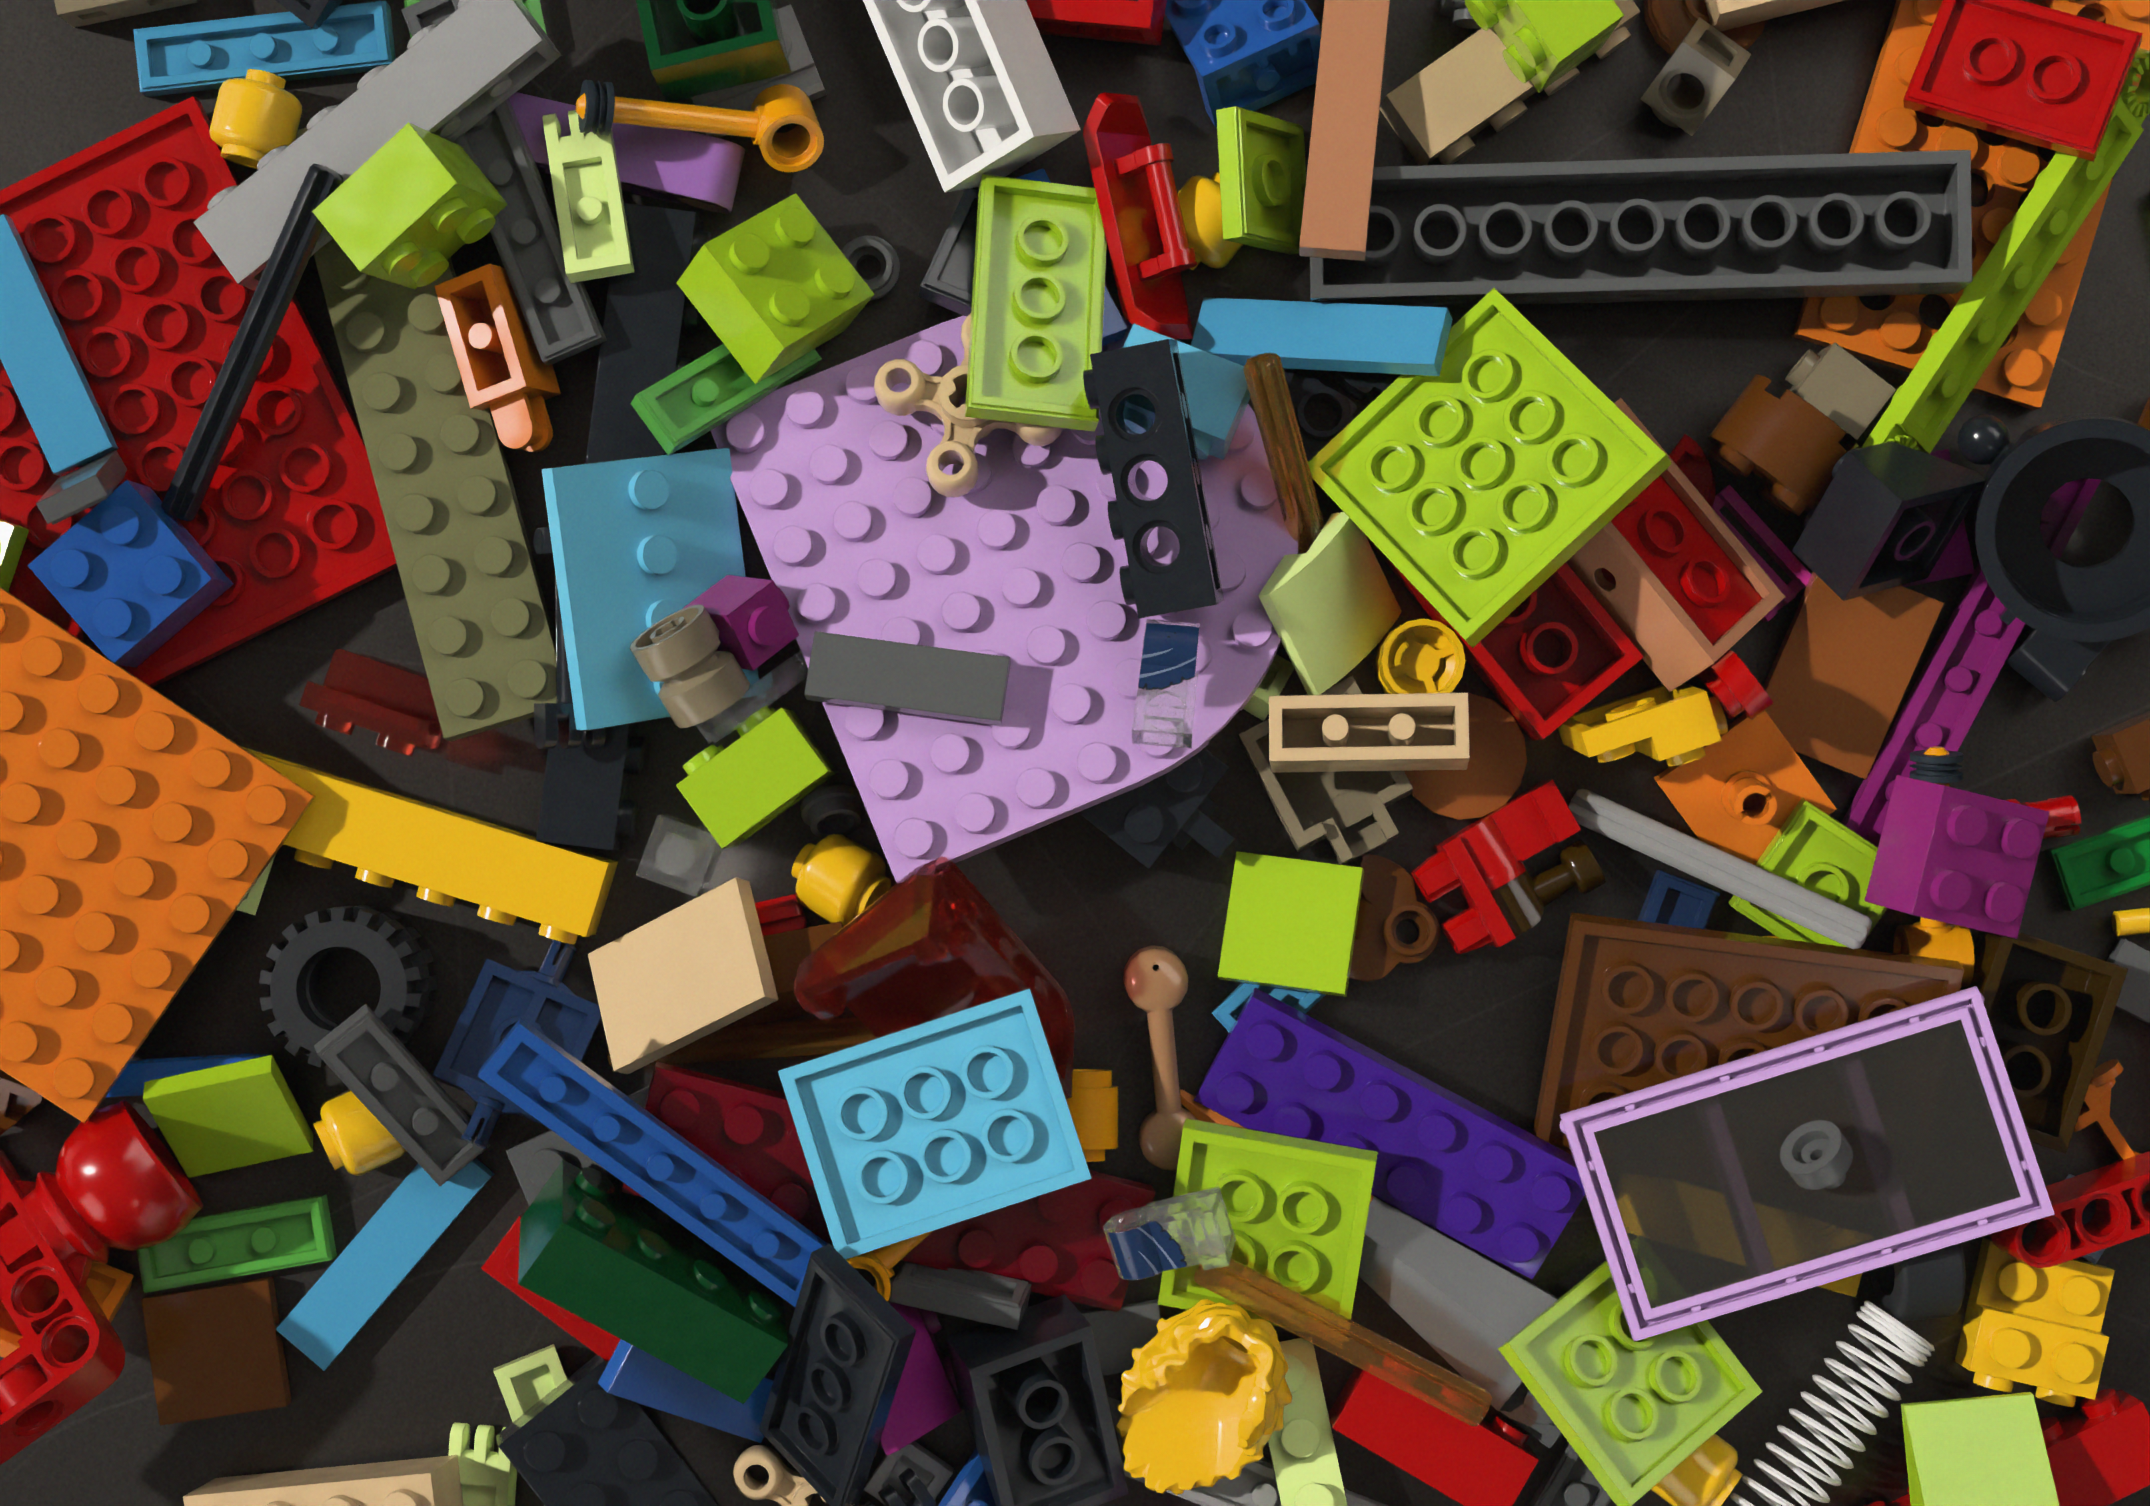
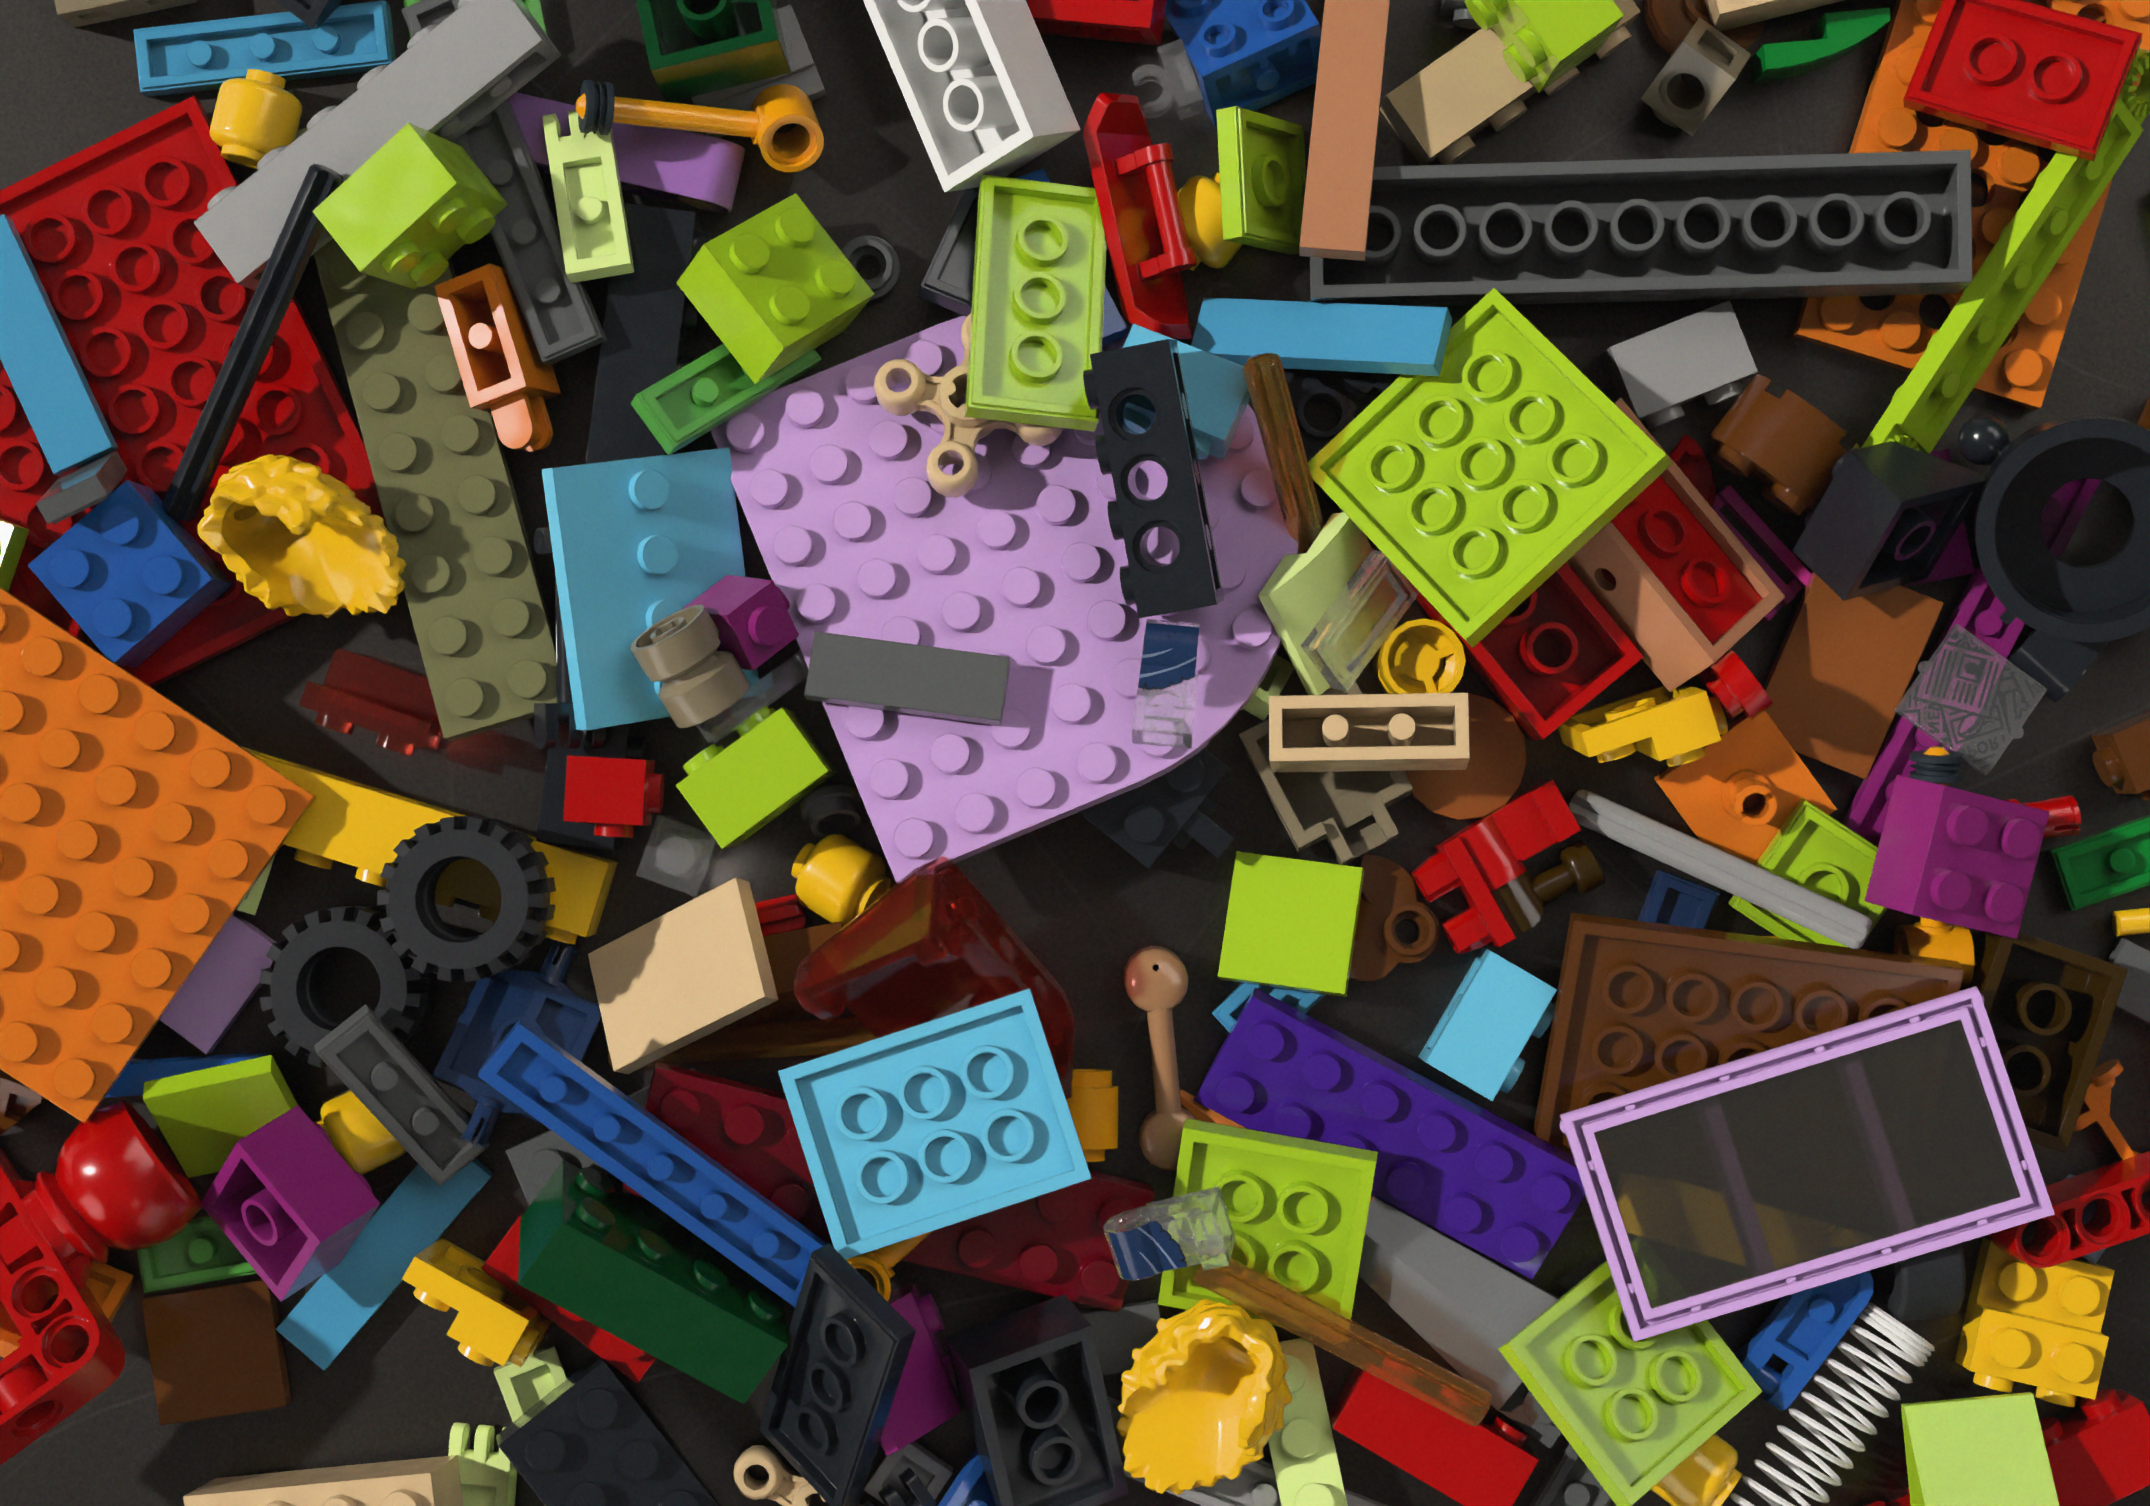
blue tile [598,1339,775,1443] -> none
dark grey tile [890,1261,1032,1330] -> none
dark grey tile [1780,1120,1853,1190] -> none
dark tan brick [1785,343,1896,446] -> none
none -> lavender tile [160,913,277,1054]
none -> yellow hair [198,454,407,618]
none -> magenta brick [200,1105,380,1302]
none -> black tyre [377,816,556,982]
none -> yellow plate [402,1238,552,1367]
none -> red brick [563,755,664,838]
none -> clear tile [1131,39,1204,121]
none -> clear tile [1301,550,1418,691]
none -> medium azure brick [1418,948,1557,1101]
none -> light grey brick [1599,300,1758,430]
none -> blue plate [1735,1246,1873,1411]
none -> green slope [1750,8,1891,84]
none -> clear piece [1894,624,2048,776]

